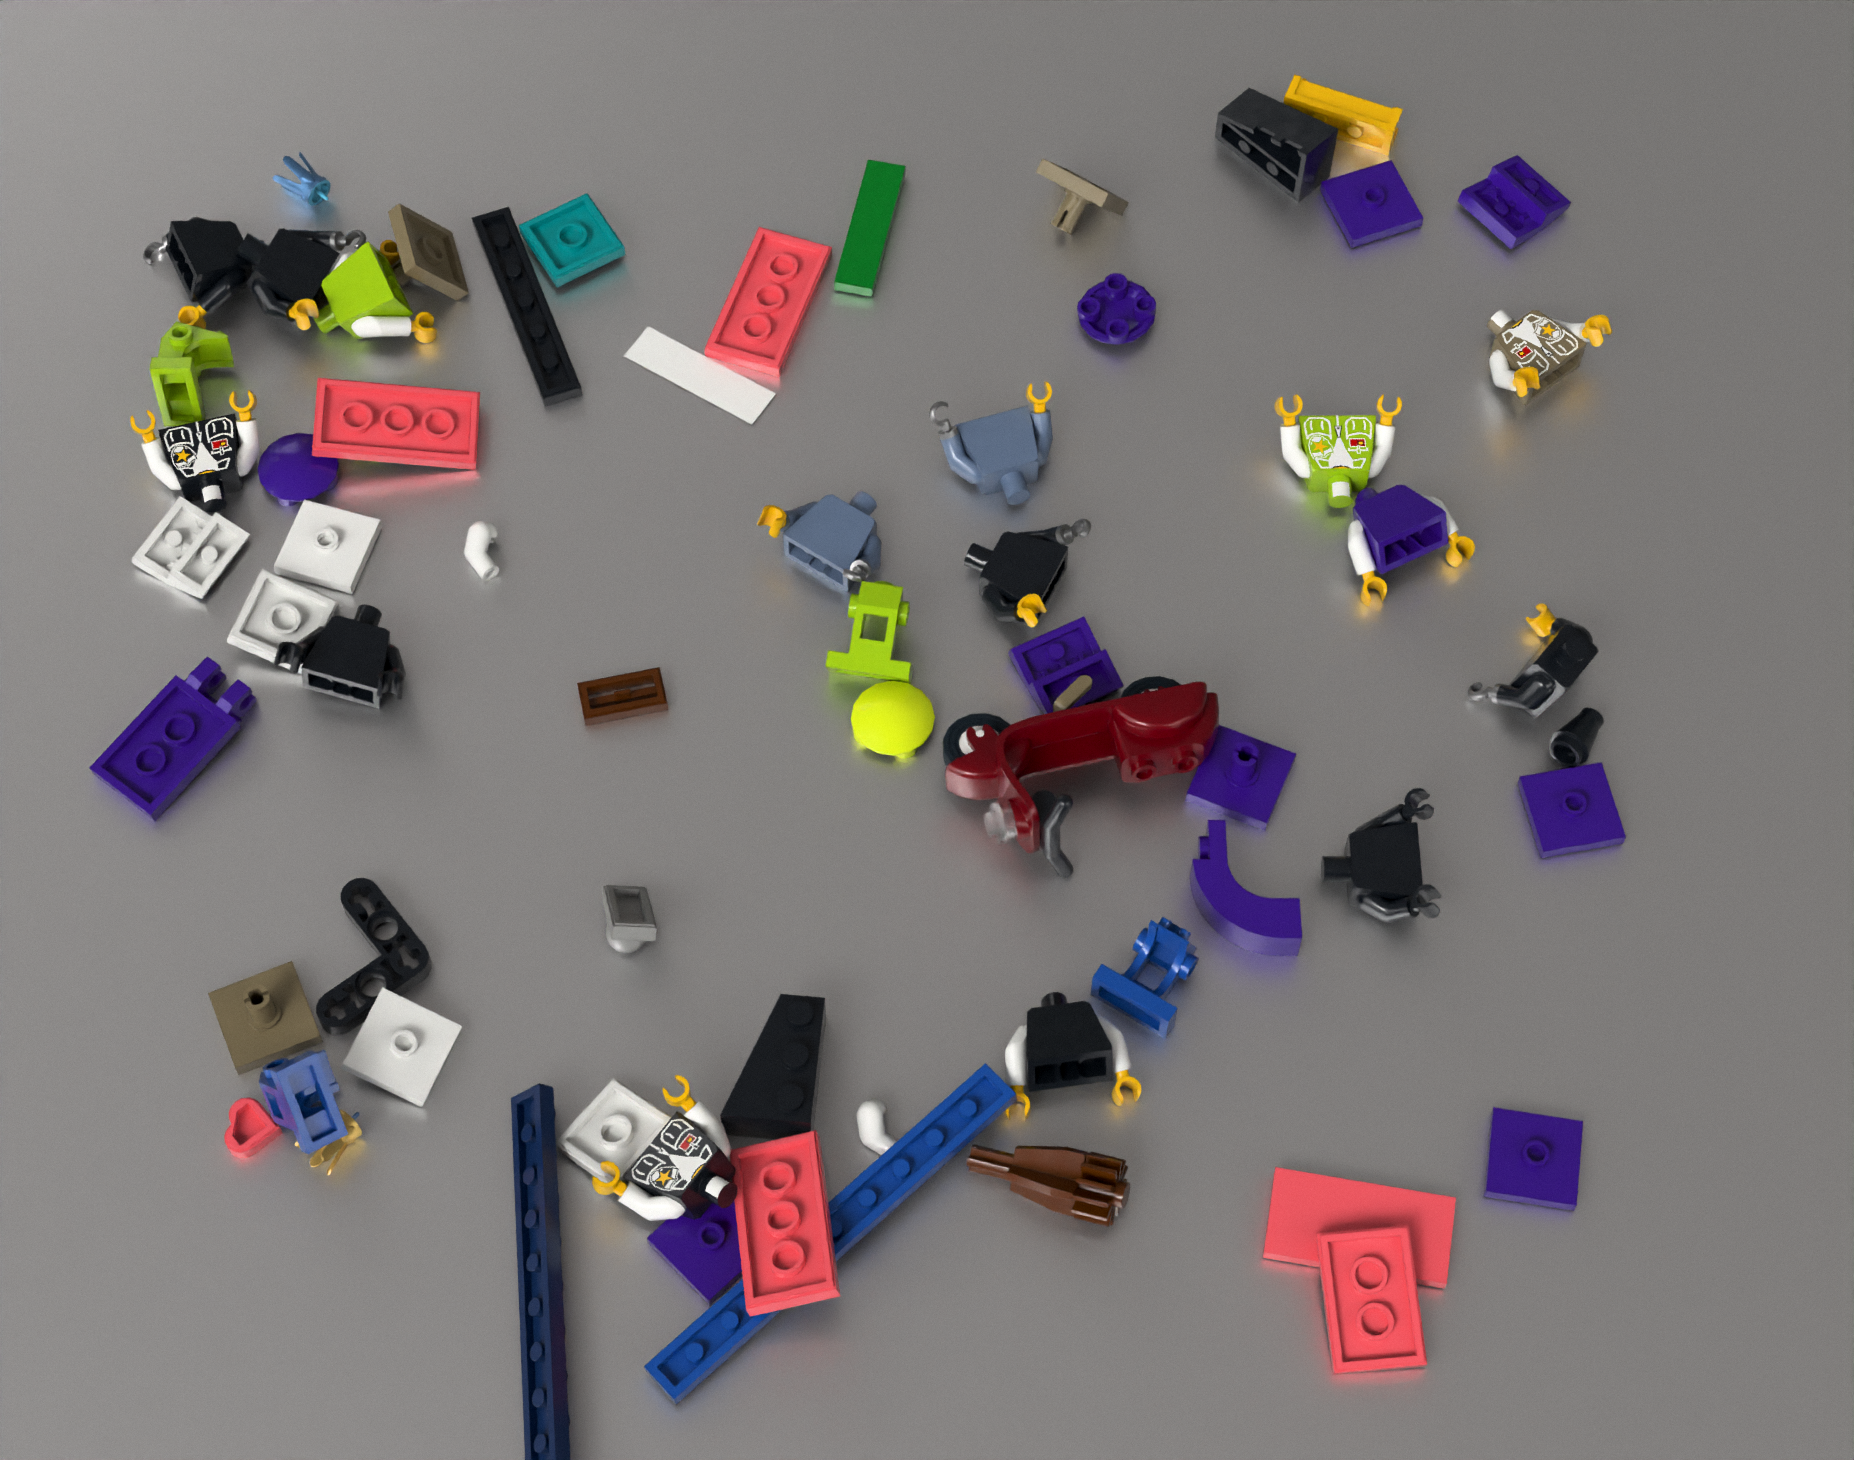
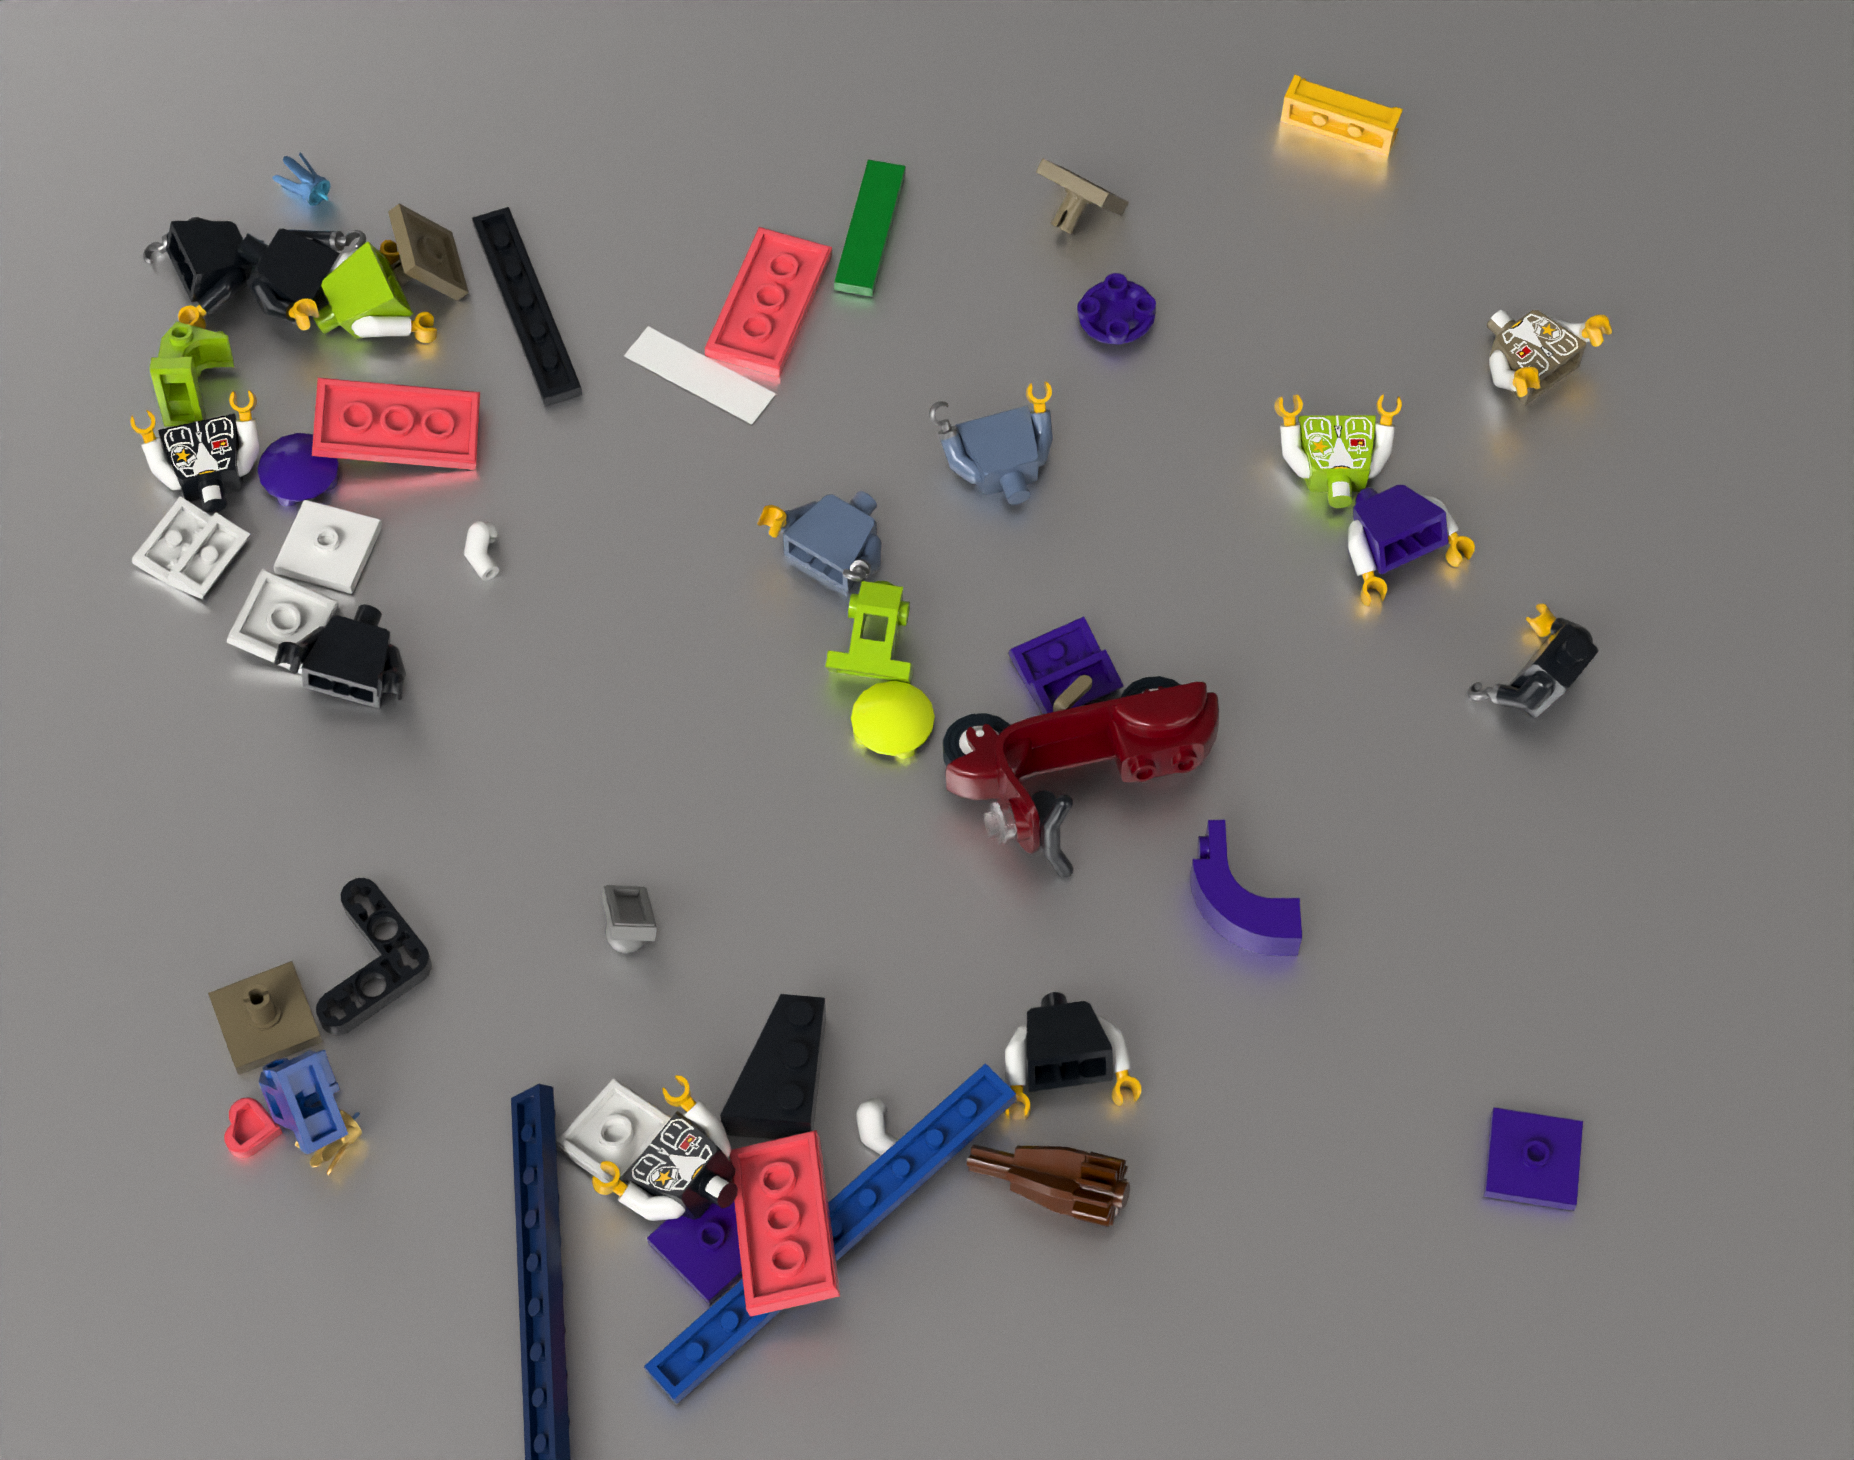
dark purple tile [89,656,257,821] -> none
white plate [341,987,462,1107] -> none
teal plate [519,193,626,287] -> none
reddish brown tile [577,667,668,726] -> none
black torso [964,519,1091,629] -> none
blue tile [1090,917,1199,1039] -> none
dark purple tile [1185,725,1296,831] -> none
black wedge [1215,88,1338,203] -> none
coral tile [1262,1167,1456,1289] -> none
coral tile [1316,1225,1427,1375] -> none
dark purple plate [1320,160,1424,248] -> none
black torso [1321,788,1442,923] -> none
dark purple slope [1457,155,1571,249] -> none
dark purple plate [1517,762,1626,858] -> none
black cone [1549,708,1604,768] -> none

